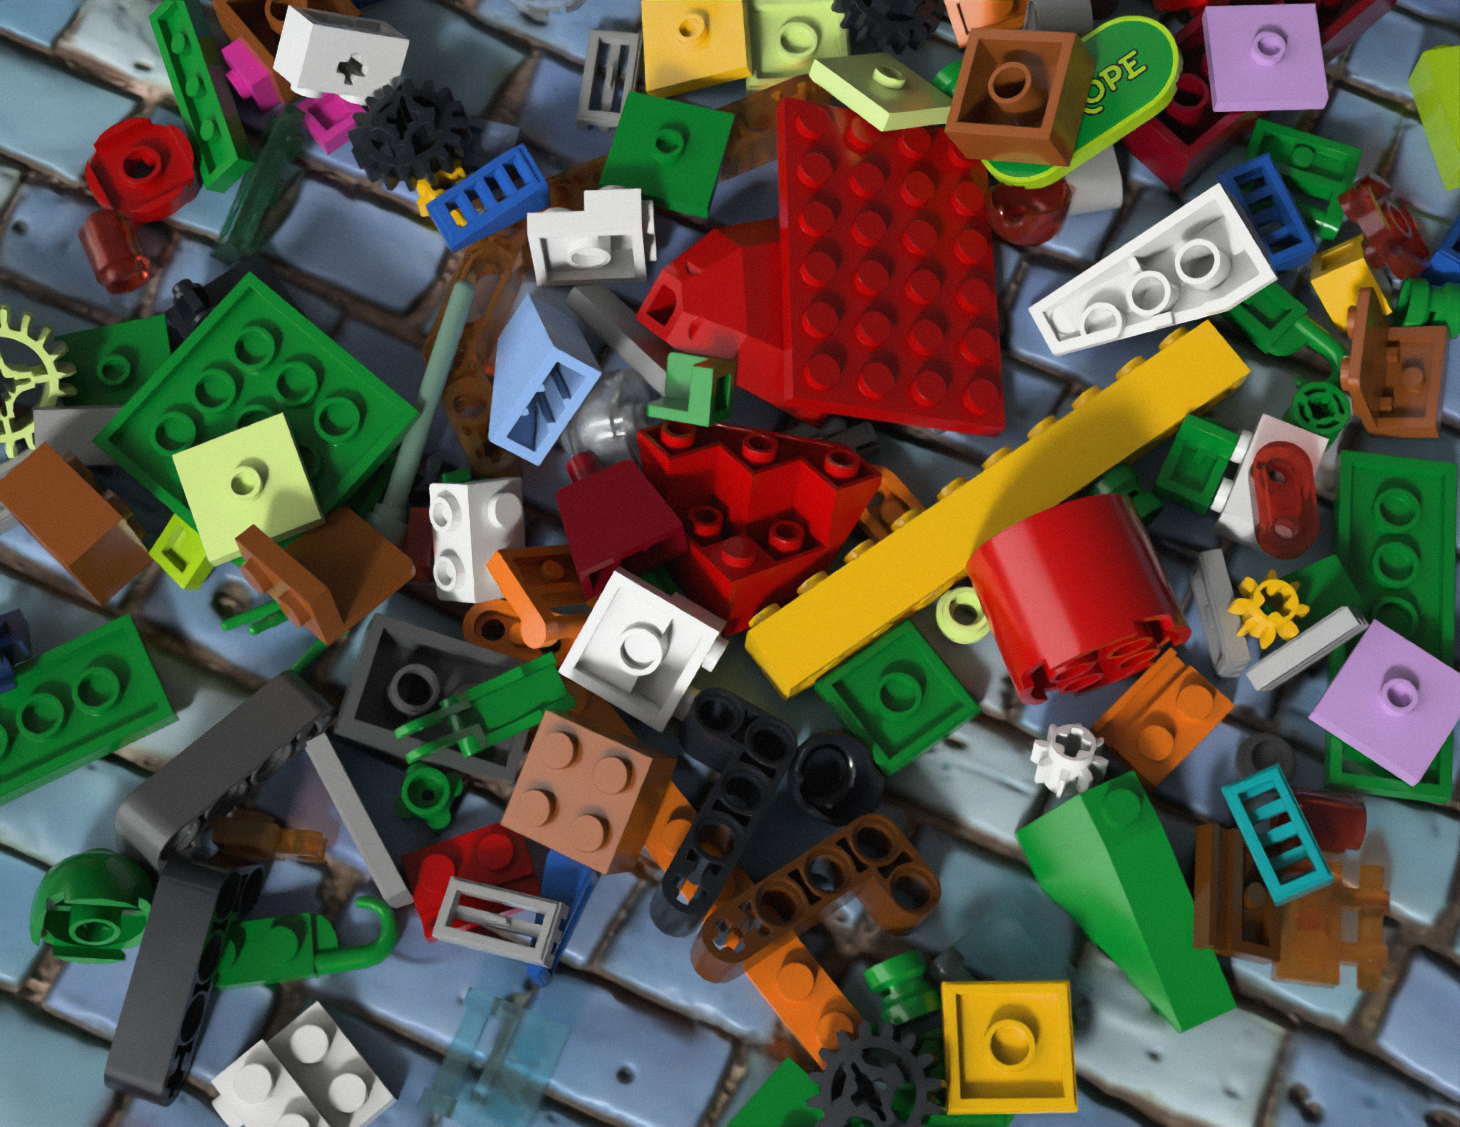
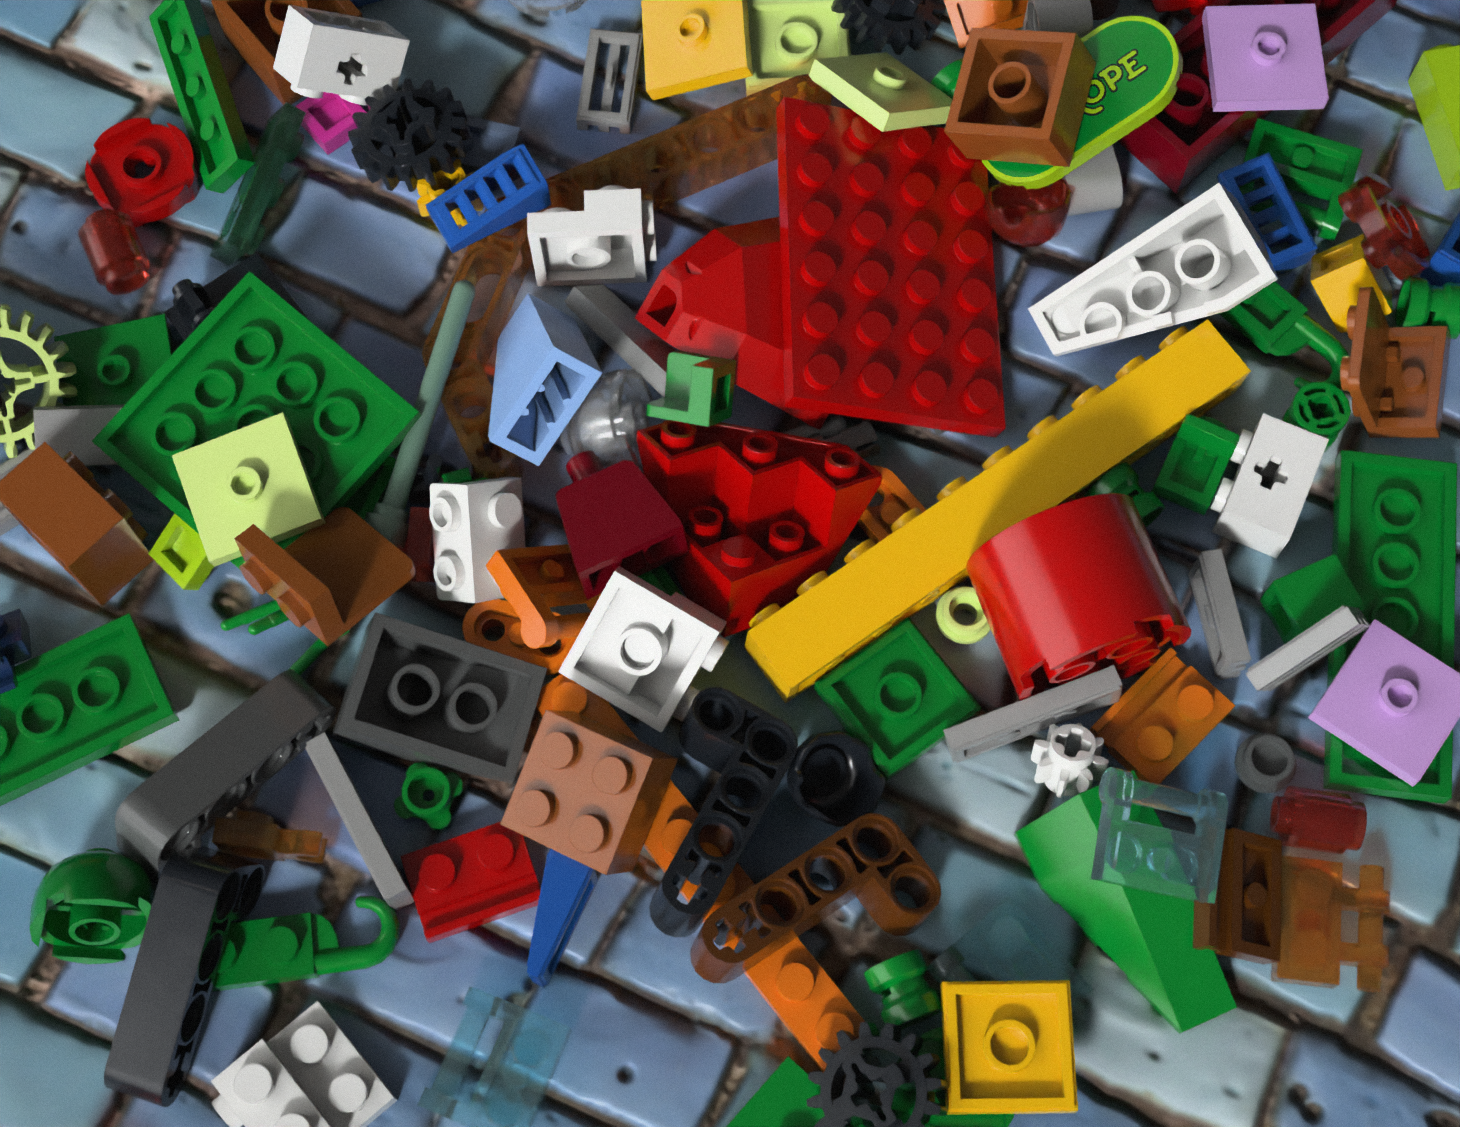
dark pink plate [221,39,280,115] -> none
green arm [394,651,577,764] -> none
light grey tile [431,876,570,969] -> none
green plate [599,91,735,219] -> none
teal slope [1221,763,1334,907] -> none
yellow gear [1227,569,1310,649] -> none
clear red plate [1248,441,1320,560] -> none
none -> light grey tile [943,665,1123,763]
none -> clear light blue plate [1091,767,1228,904]

